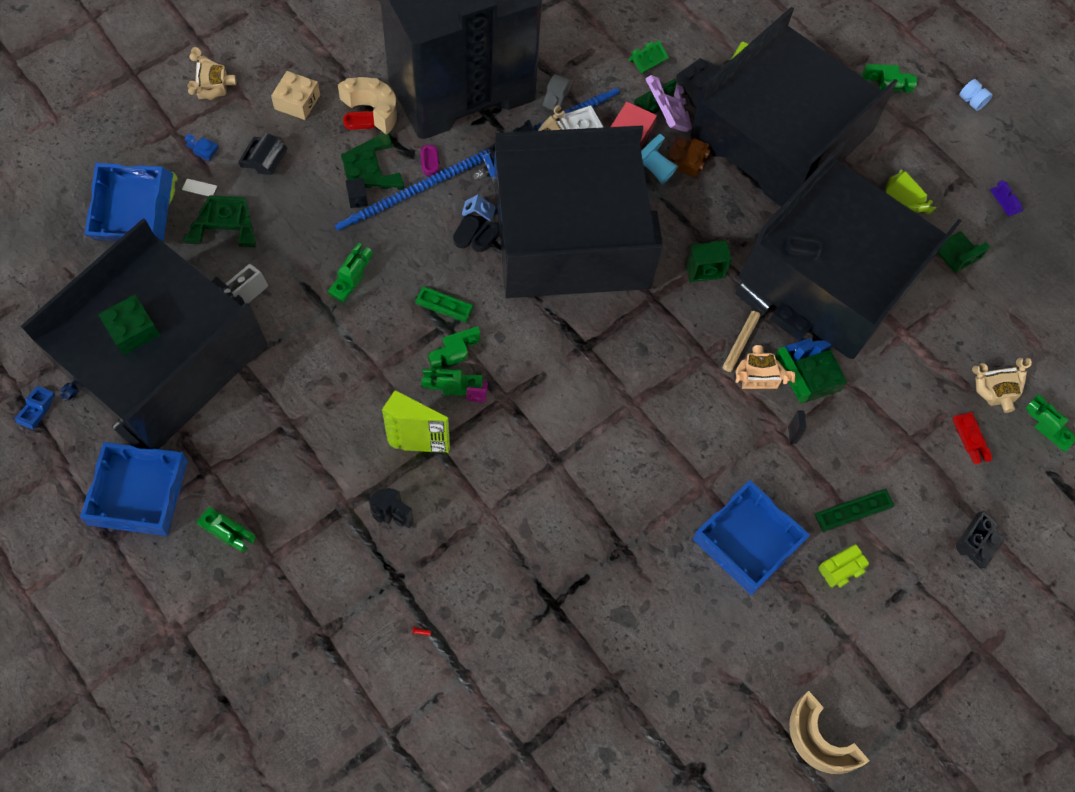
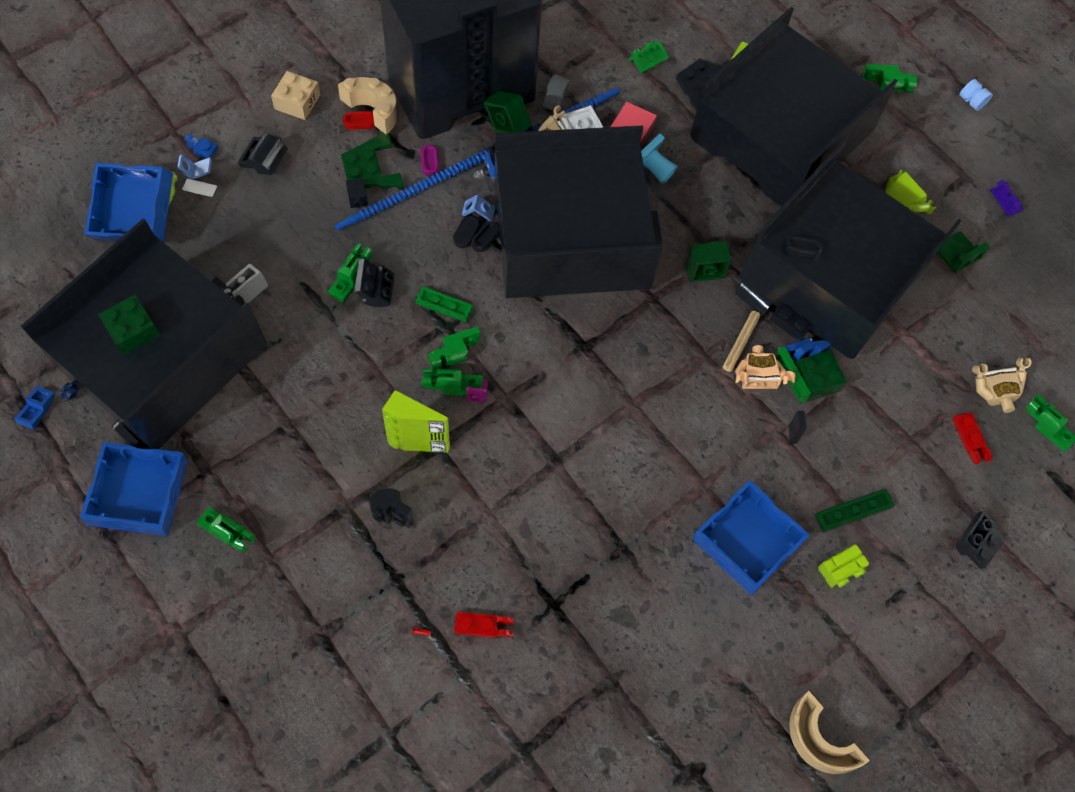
dark green wing [183,195,256,248] -> none
tan torso [187,47,237,100] -> none
dark green bracket [634,79,677,114] -> none
lavender wing [645,75,692,132] -> none
reddish brown plate [666,136,711,178] -> none
none -> medium blue bracket [177,154,212,180]
none -> black brick [354,258,395,307]
none -> red hinge [454,612,514,638]
none -> dark green brick [483,91,532,133]

